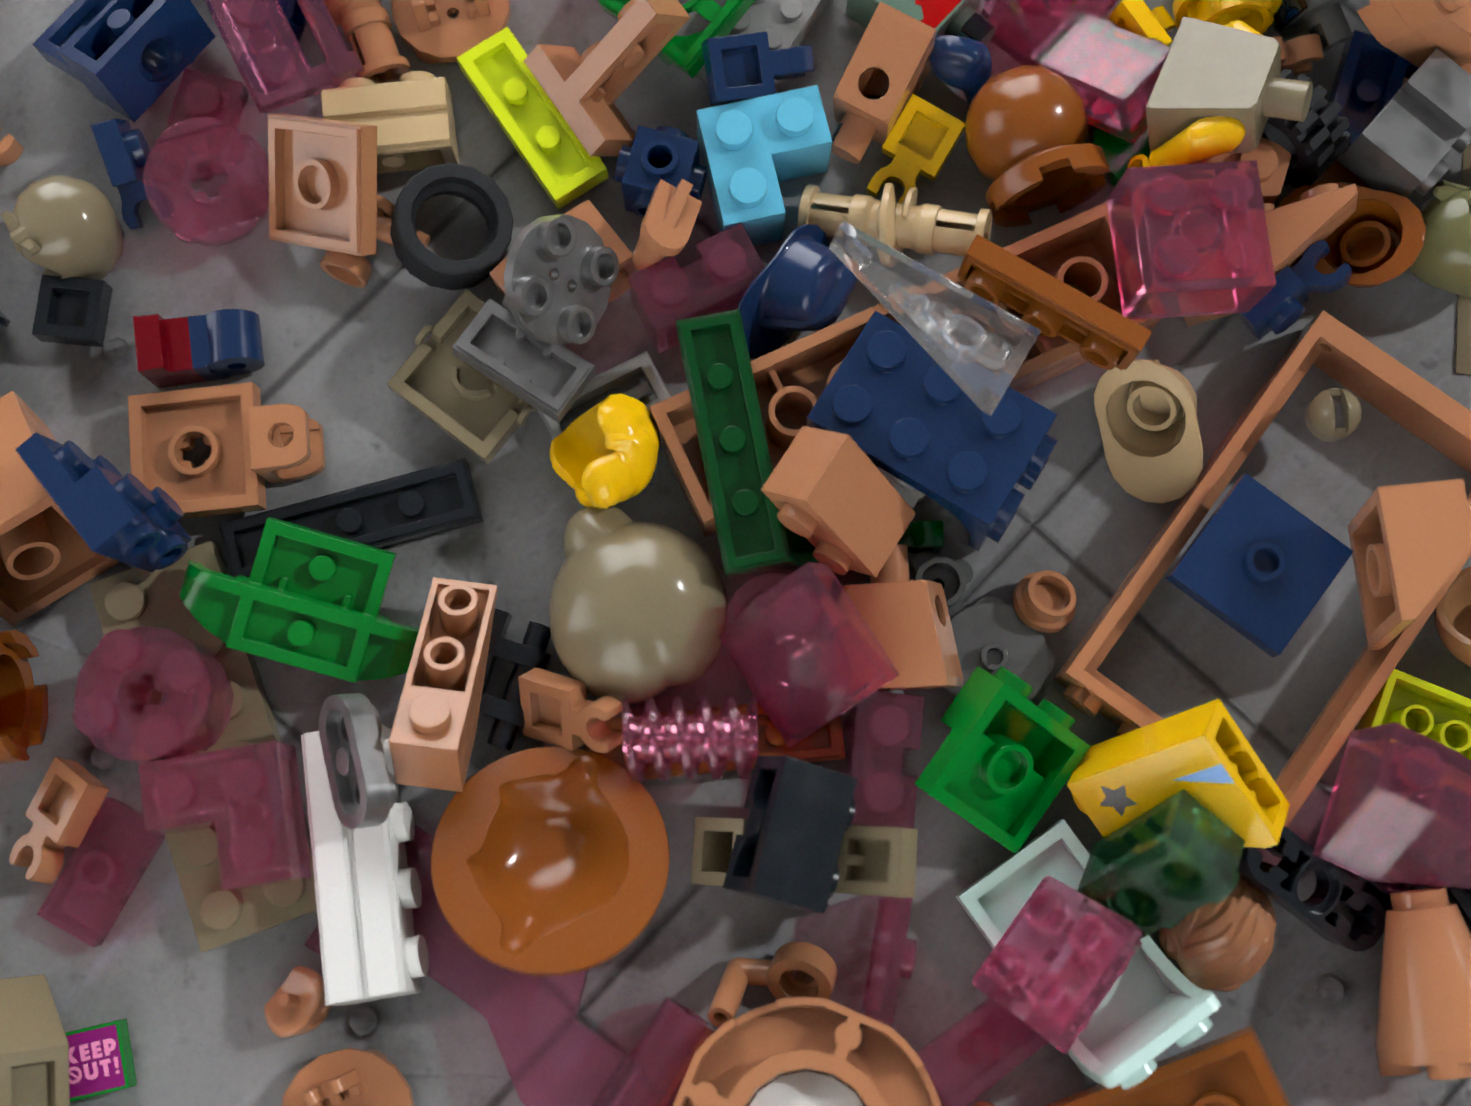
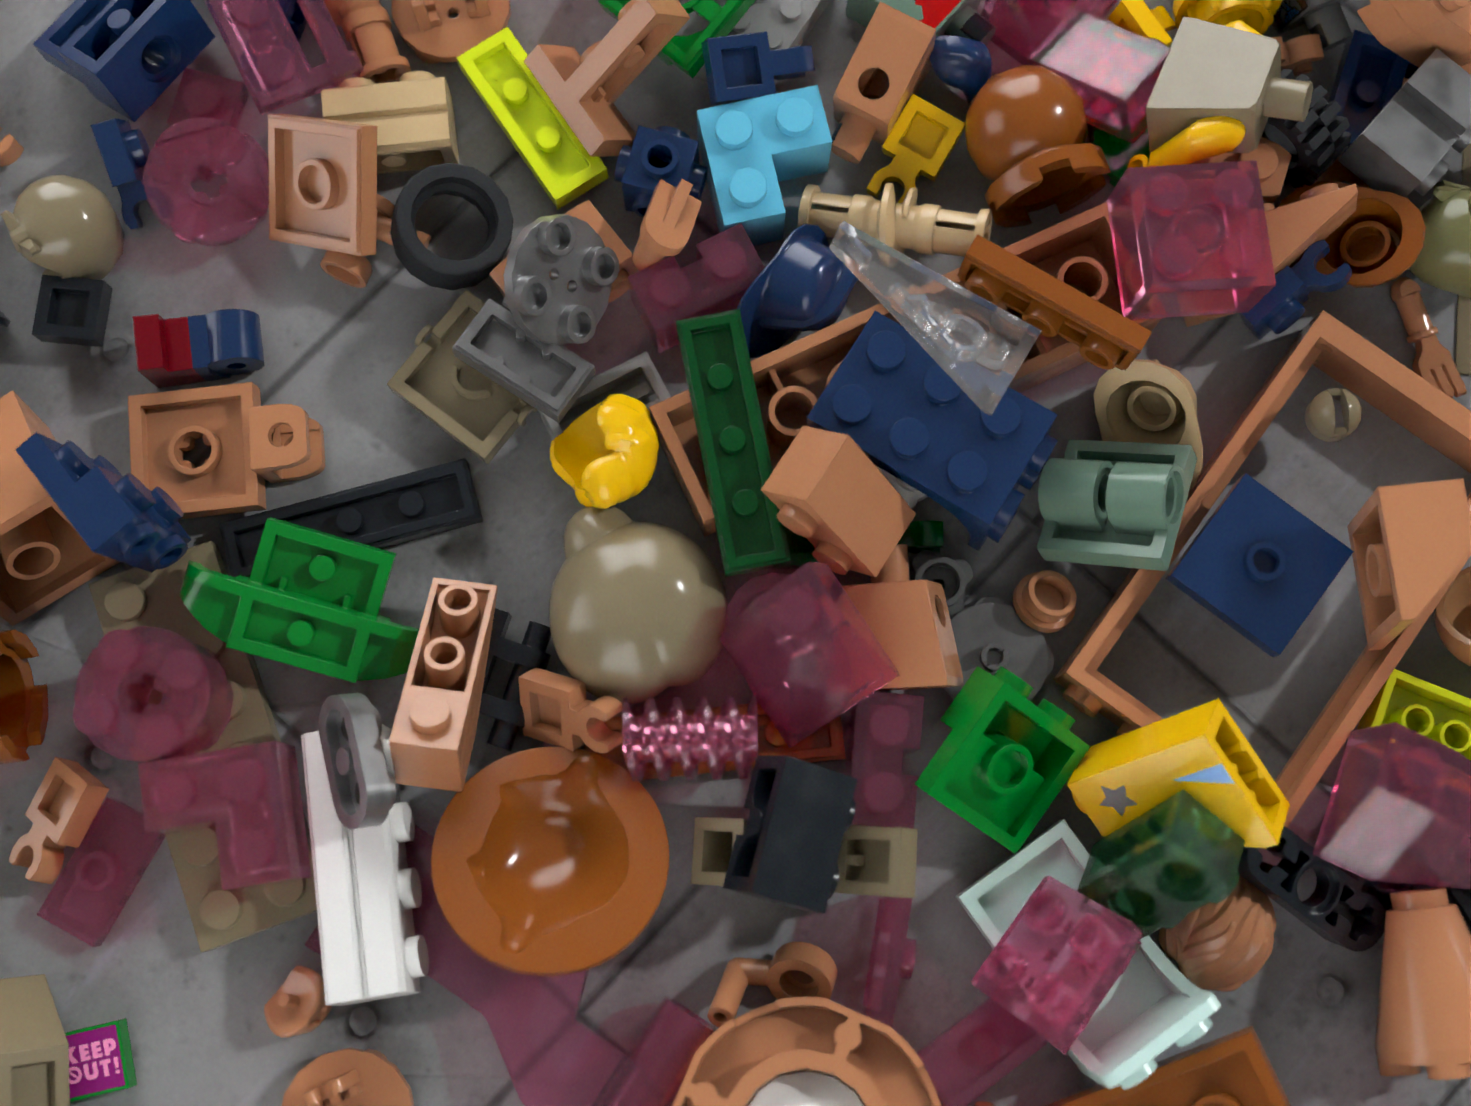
none -> sand green plate [1037,439,1197,571]
none -> nougat piece [1391,277,1467,398]

